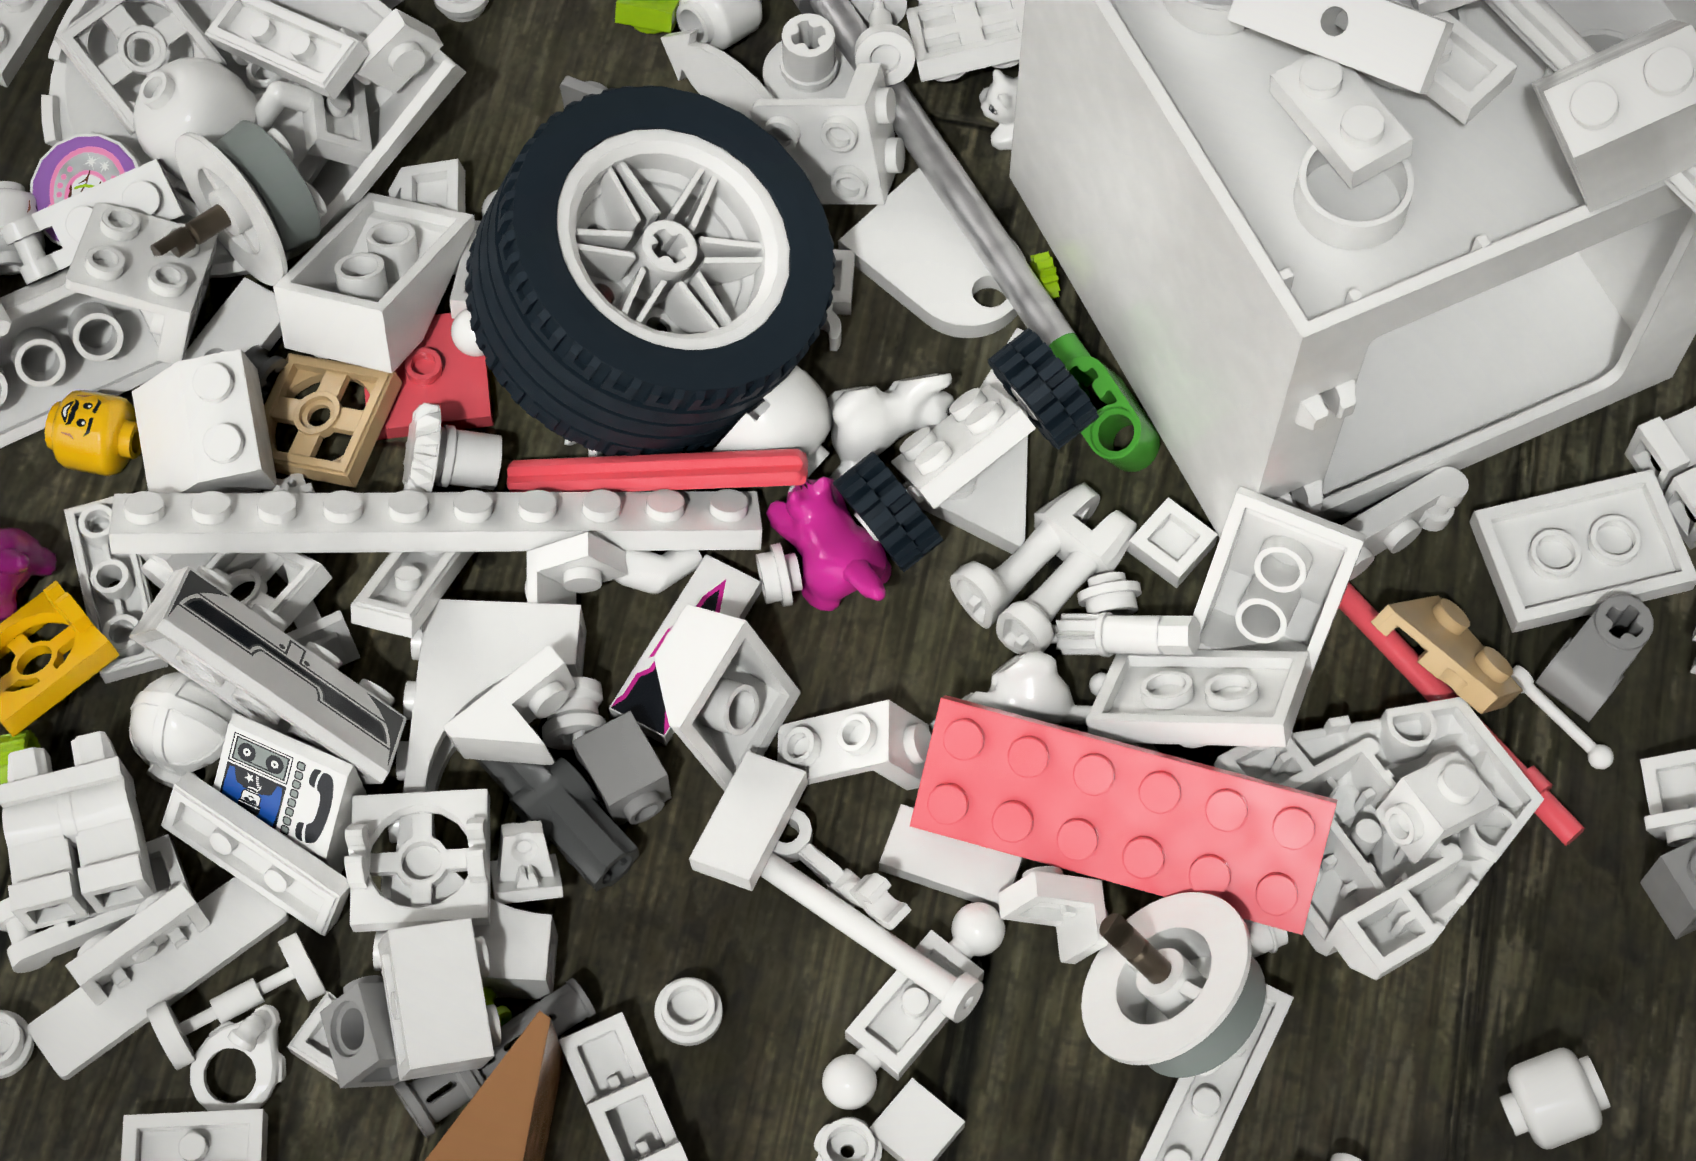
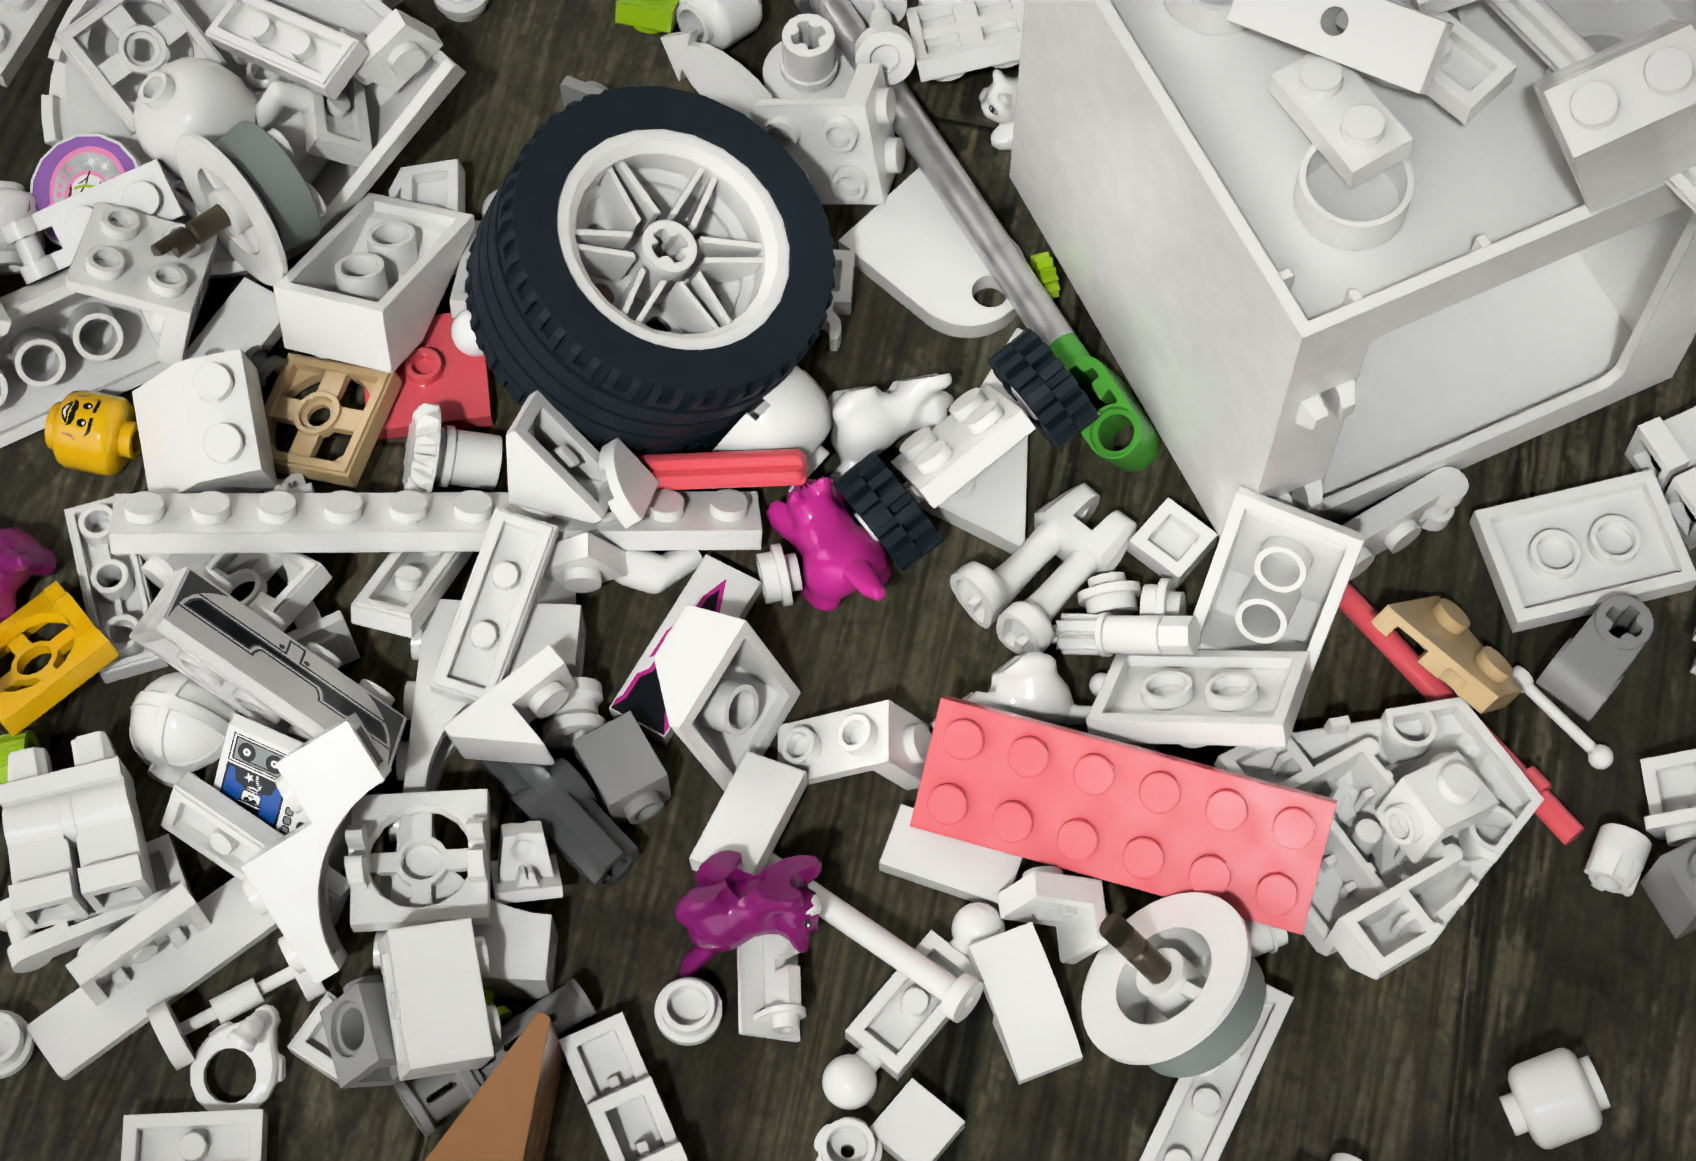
white piece [773,808,912,930] -> none
none -> white arch [240,712,392,985]
none -> white tile [430,507,558,704]
none -> white slope [506,390,614,524]
none -> white tile [598,437,660,529]
none -> magenta animal [674,850,822,978]
none -> white hinge [737,934,806,1043]
none -> white slope [968,922,1083,1085]
none -> white plate [1140,578,1186,616]
none -> white hose [1583,823,1652,897]

